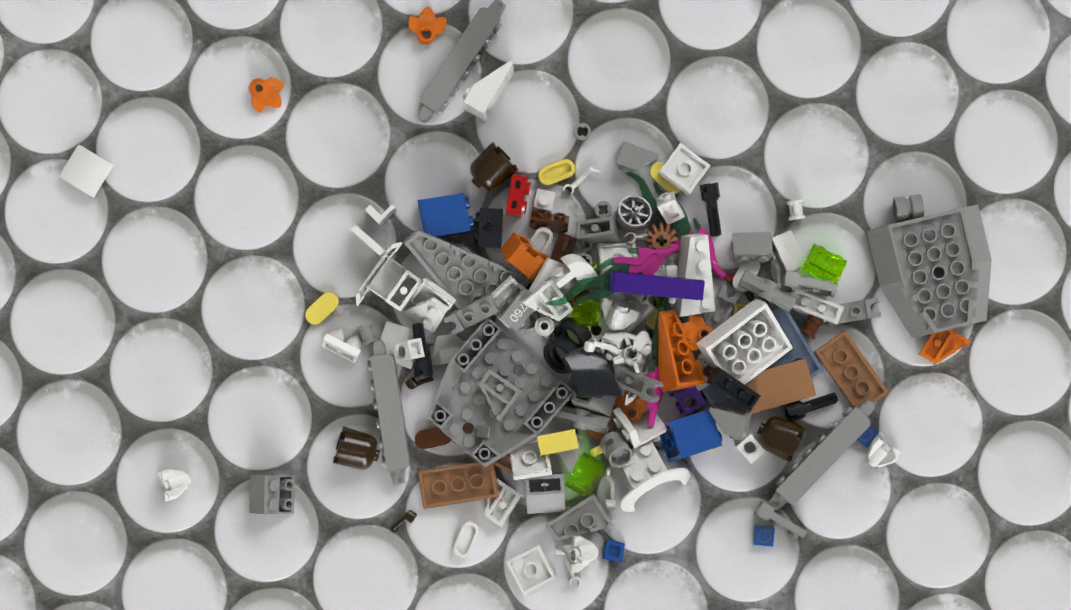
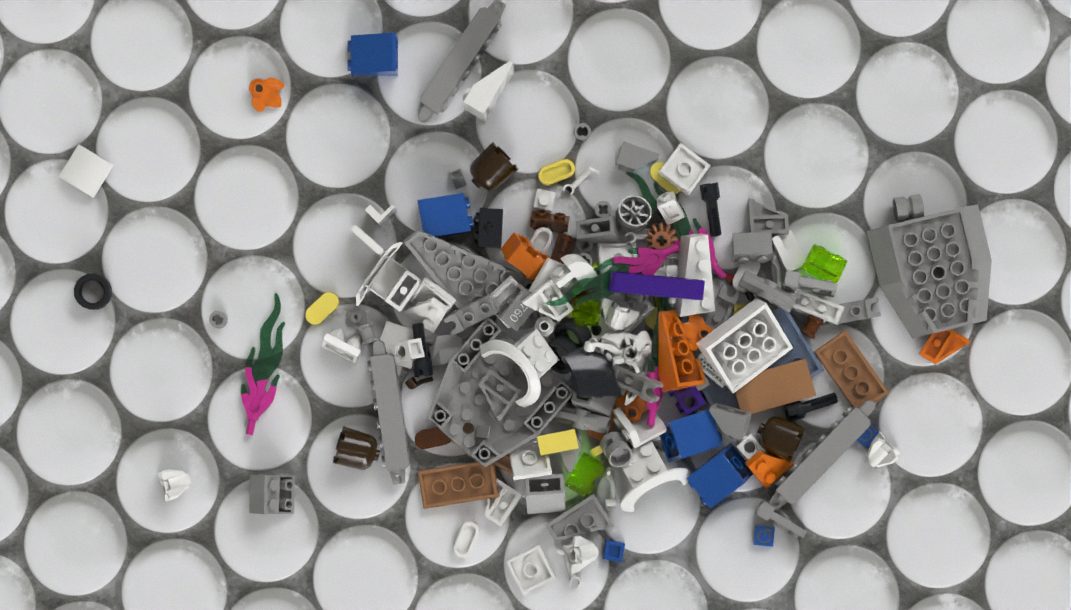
dark brown hand [392,510,417,531] -> none
orange plate [408,7,447,45] -> none
red piece [505,174,531,218] -> none
black piece [703,366,761,411] -> none
white bush [786,199,806,221] -> none
none -> black tyre [74,273,112,310]
none -> light grey bush [209,311,228,328]
none -> piece [241,293,286,435]
none -> light grey plant [346,306,367,328]
none -> blue slope [347,33,398,76]
none -> light grey piece [449,169,467,189]
none -> white piece [480,329,559,408]
none -> blue slope [686,442,753,509]
none -> orange wing [745,450,793,489]
none -> light grey wing [748,198,789,235]

